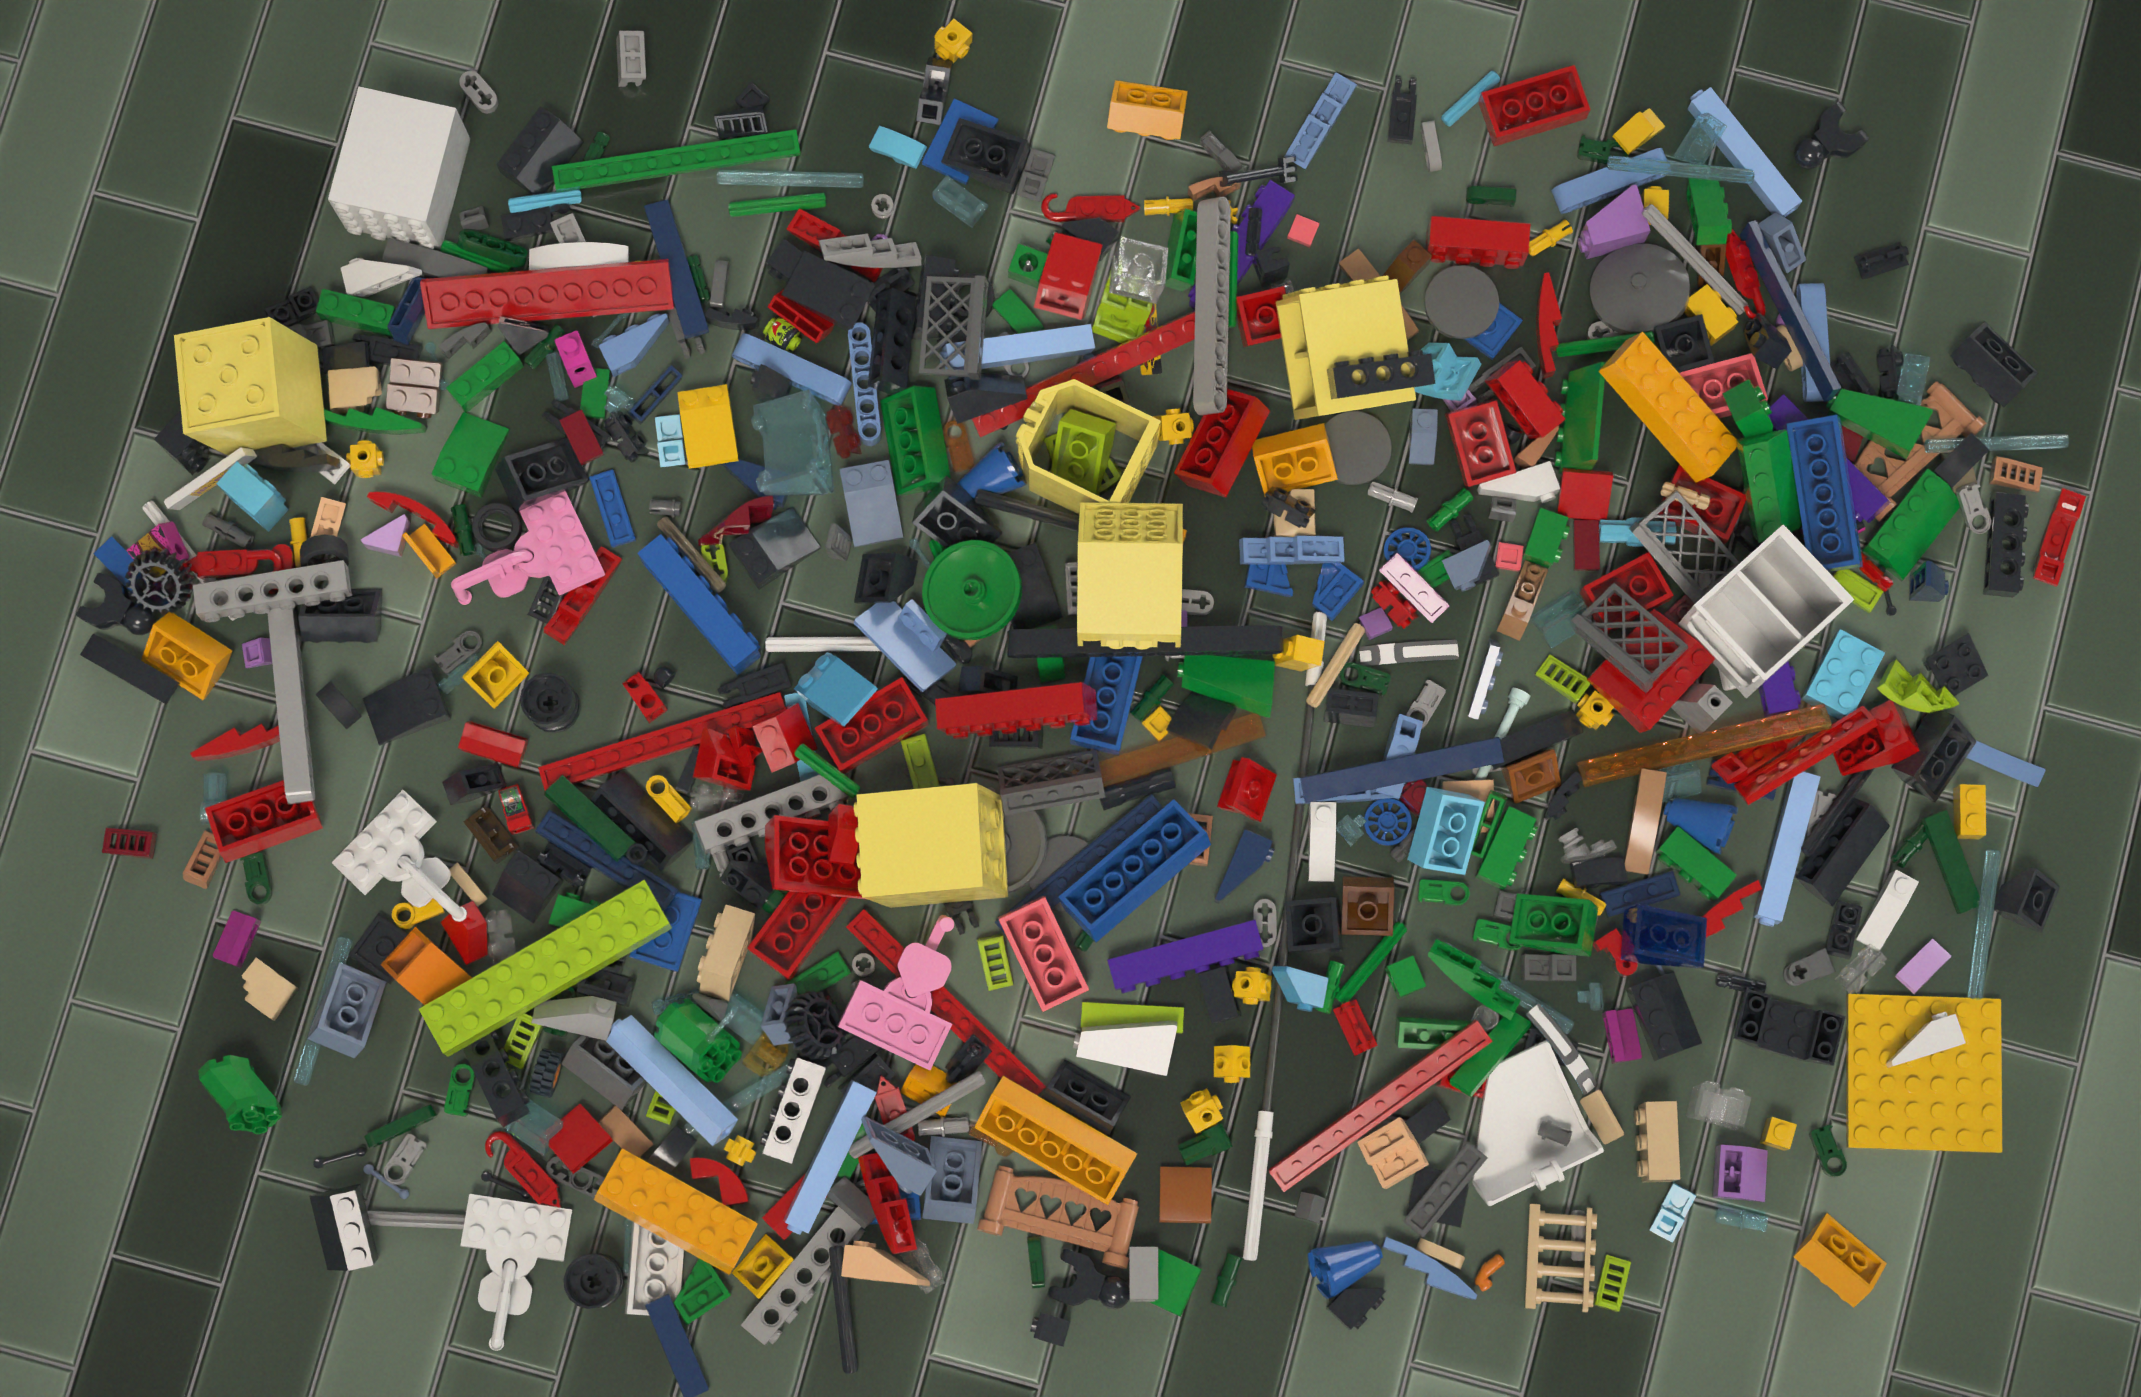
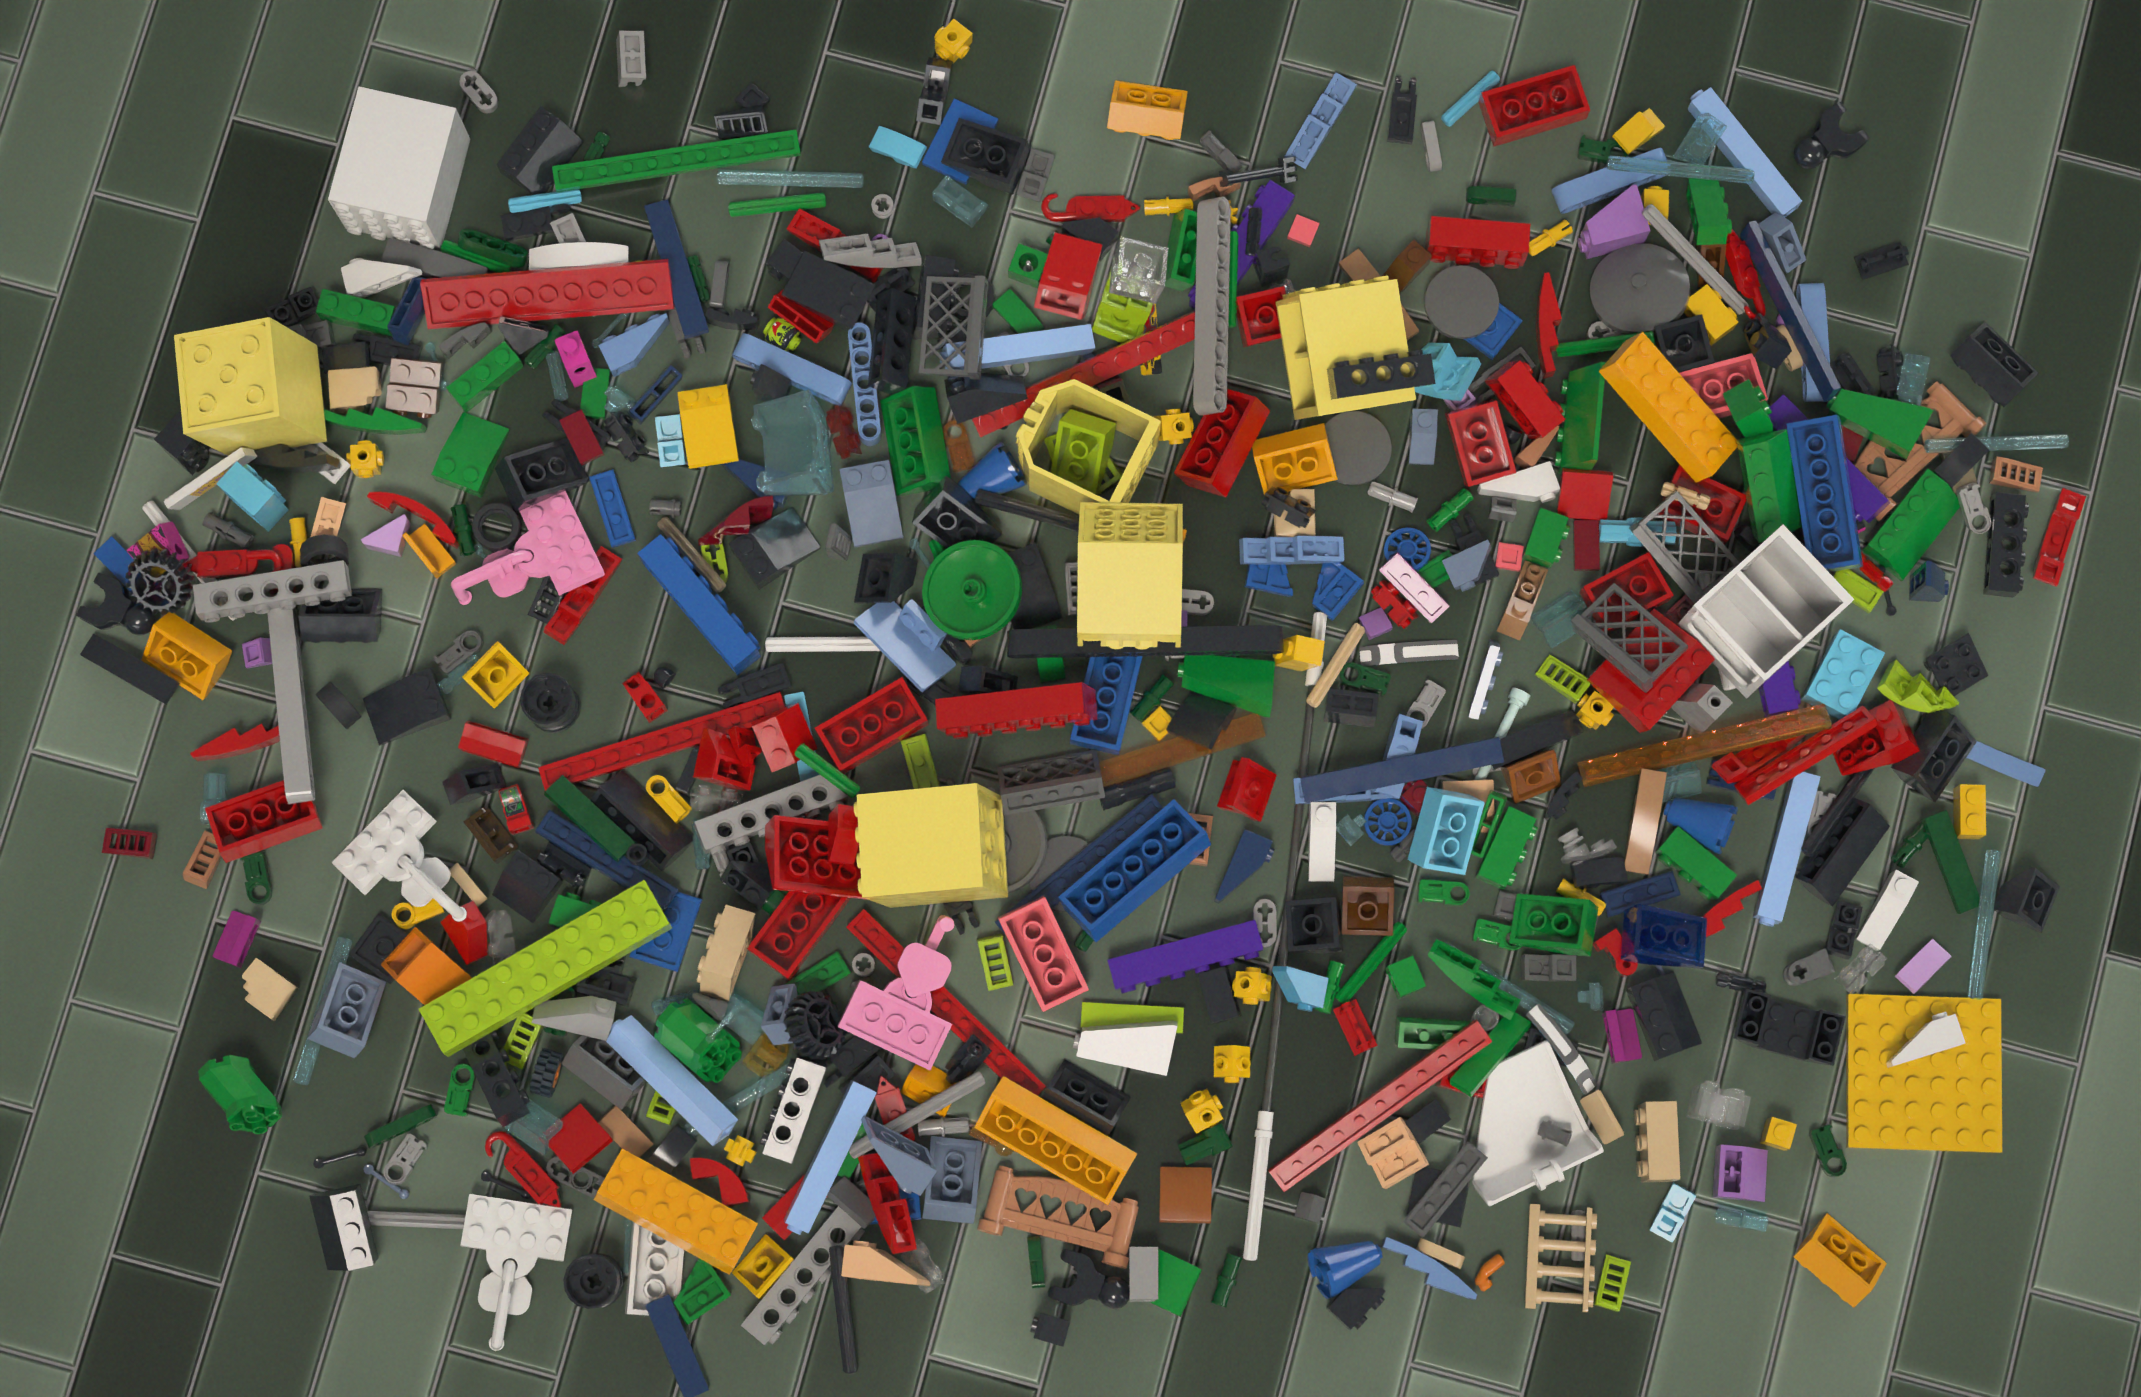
dark grey slope [459,206,489,231] -> none
dark azure slope [794,652,878,726] -> none
black slope [989,726,1044,749] -> none

